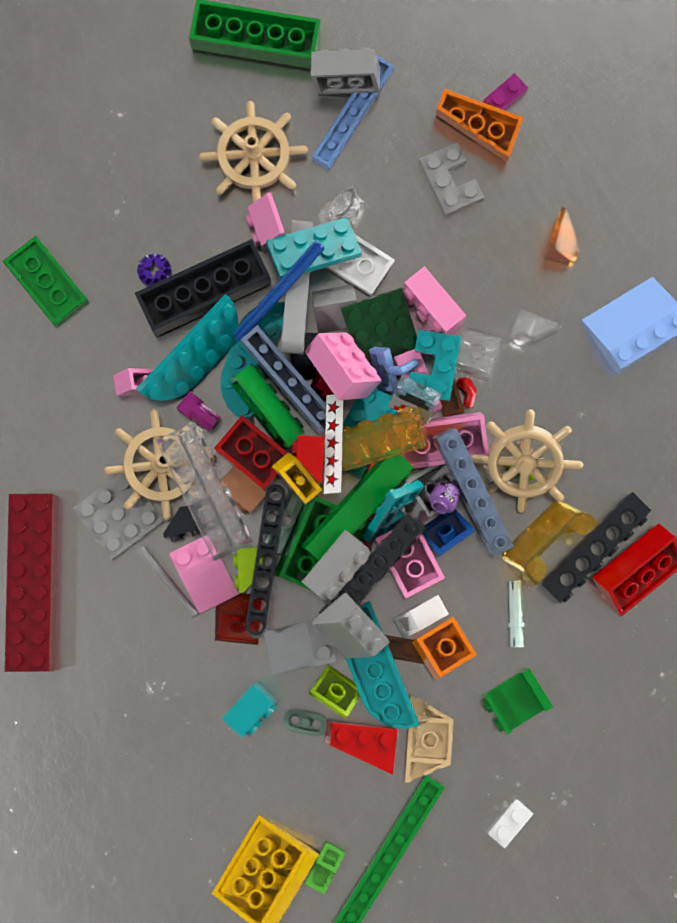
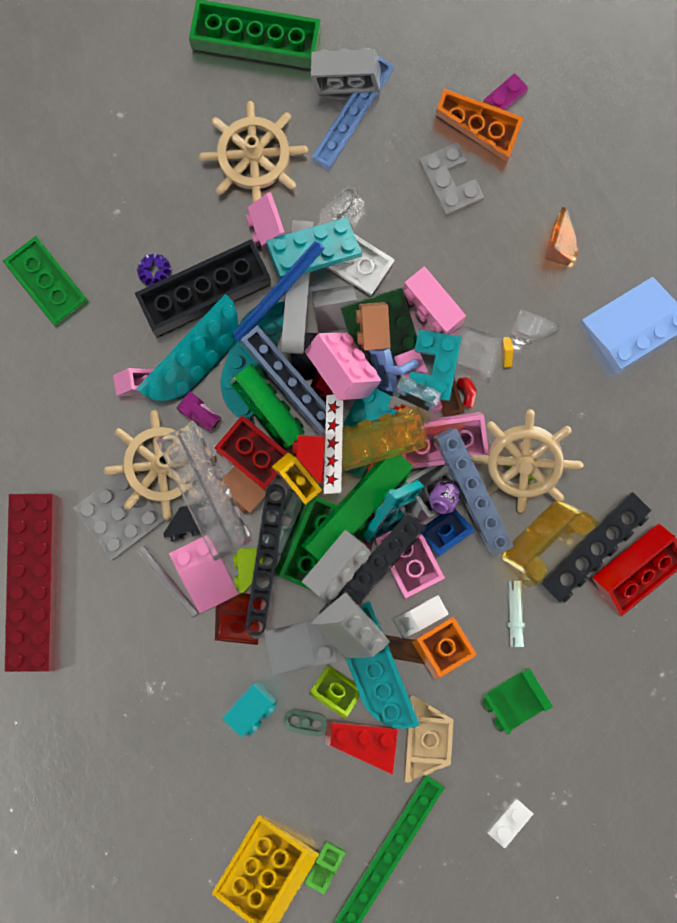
none -> nougat brick [356,302,390,350]
none -> yellow tile [502,337,514,367]

